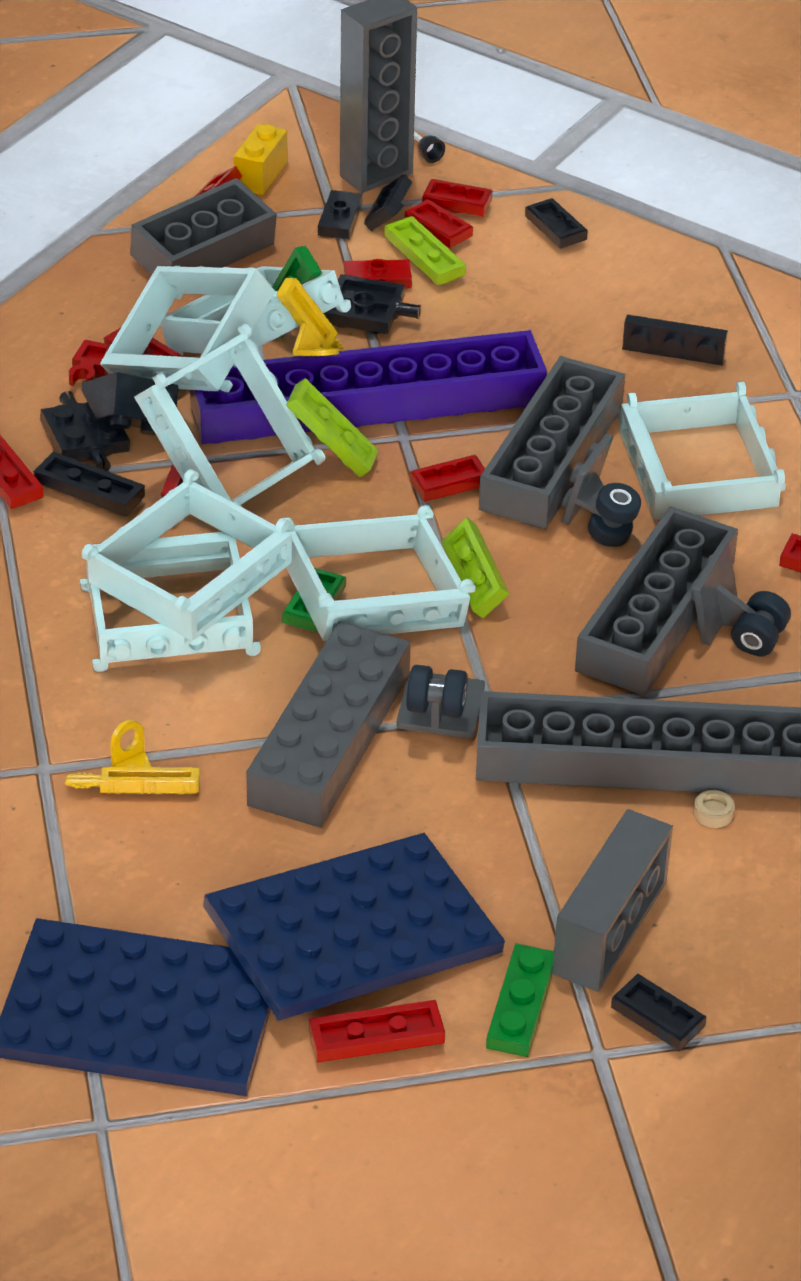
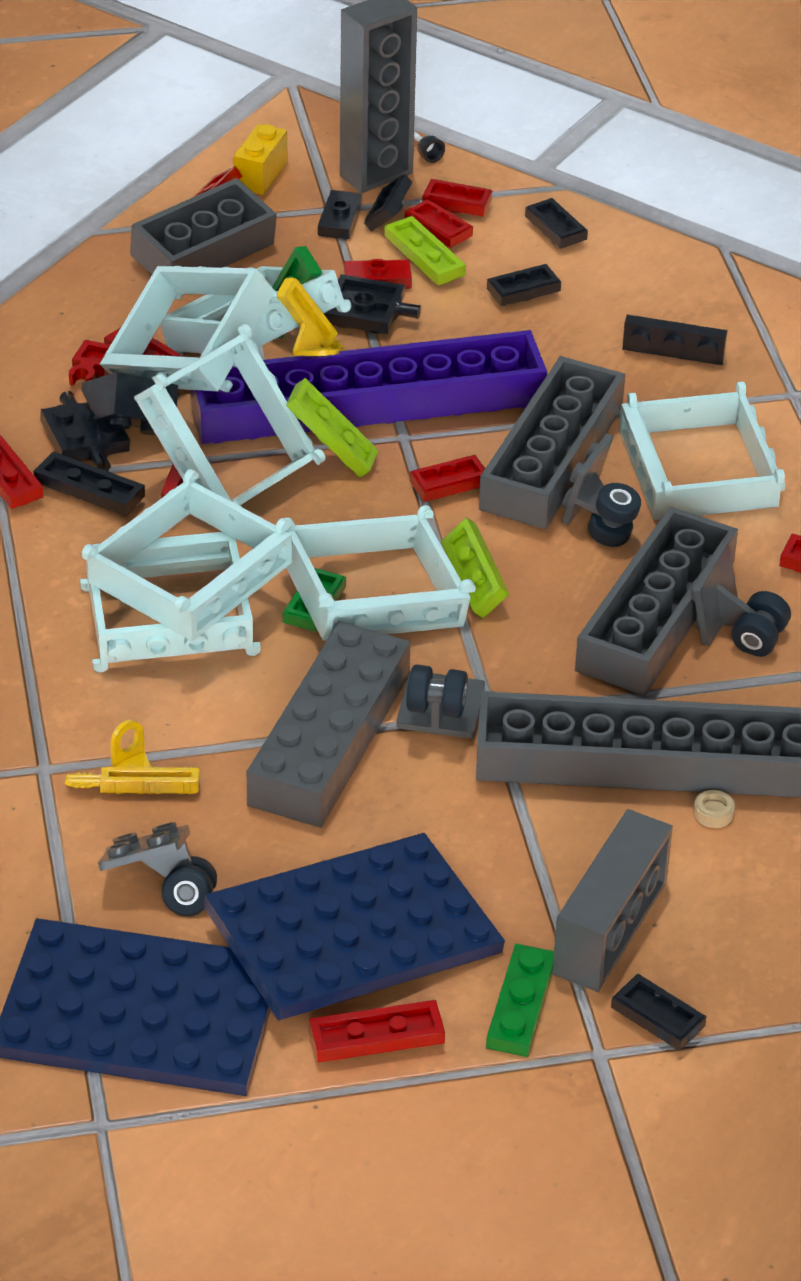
none -> dark grey plate [98,822,217,916]
none -> black plate [487,264,561,307]

